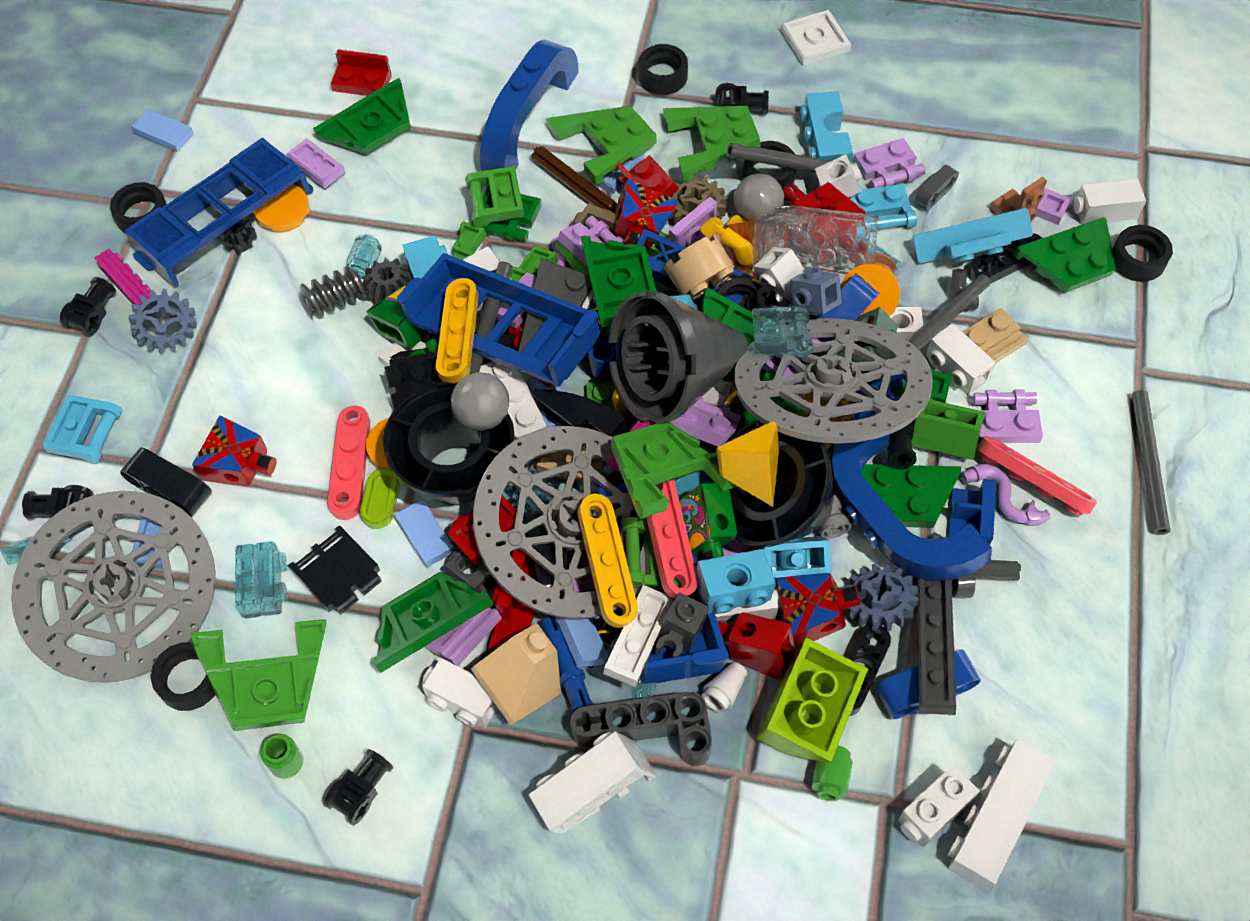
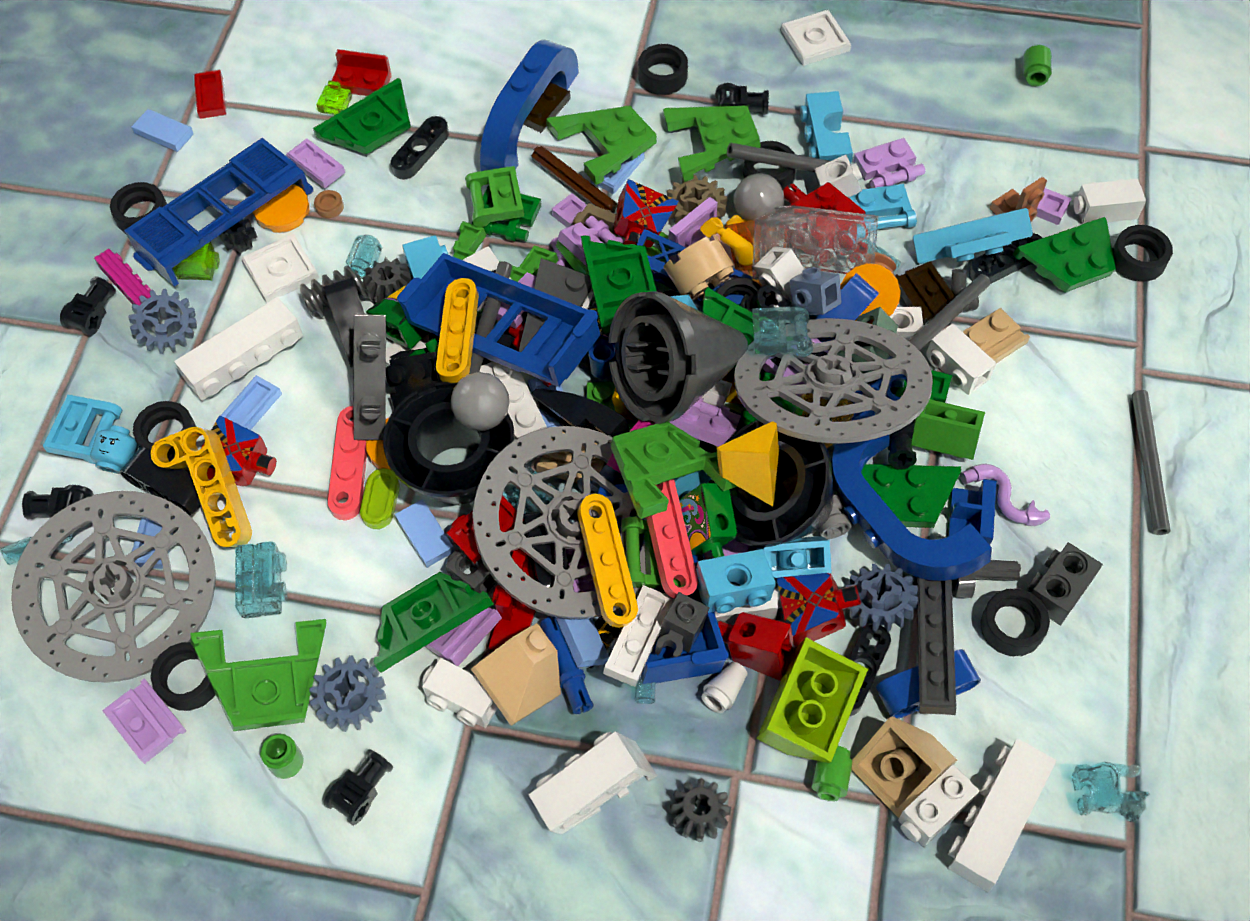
black plate [287,525,382,615] -> none
dark grey beam [570,692,712,766] -> none
red bracket [617,155,679,197] -> none
dark grey beam [915,164,959,210] -> none
lavender plate [973,389,1043,443] -> none
coral plate [977,436,1097,516] -> none
none -> medium azure head [90,425,138,474]
none -> lavender plate [102,678,186,764]
none -> black tyre [133,401,196,462]
none -> yellow beam [150,427,252,547]
none -> clear neon green brick [173,241,220,280]
none -> white brick [174,297,303,401]
none -> red tile [194,70,227,119]
none -> light blue tile [220,375,282,430]
none -> white tile [241,234,320,303]
none -> sand blue gear [309,655,386,732]
none -> medium nougat tile [314,190,344,218]
none -> clear neon green tile [316,80,353,115]
none -> black beam [323,277,365,368]
none -> dark grey connector [353,314,386,440]
none -> black beam [391,116,449,180]
none -> dark brown plate [523,82,571,133]
none -> lavender tile [551,193,587,228]
none -> dark grey gear [670,778,731,842]
none -> tan slope [852,716,957,818]
none -> dark brown plate [895,261,955,326]
none -> black tyre [980,589,1050,656]
none -> bright green brick [1024,45,1052,86]
none -> dark grey brick [1027,542,1103,626]
none -> clear light blue animal [1072,762,1150,822]

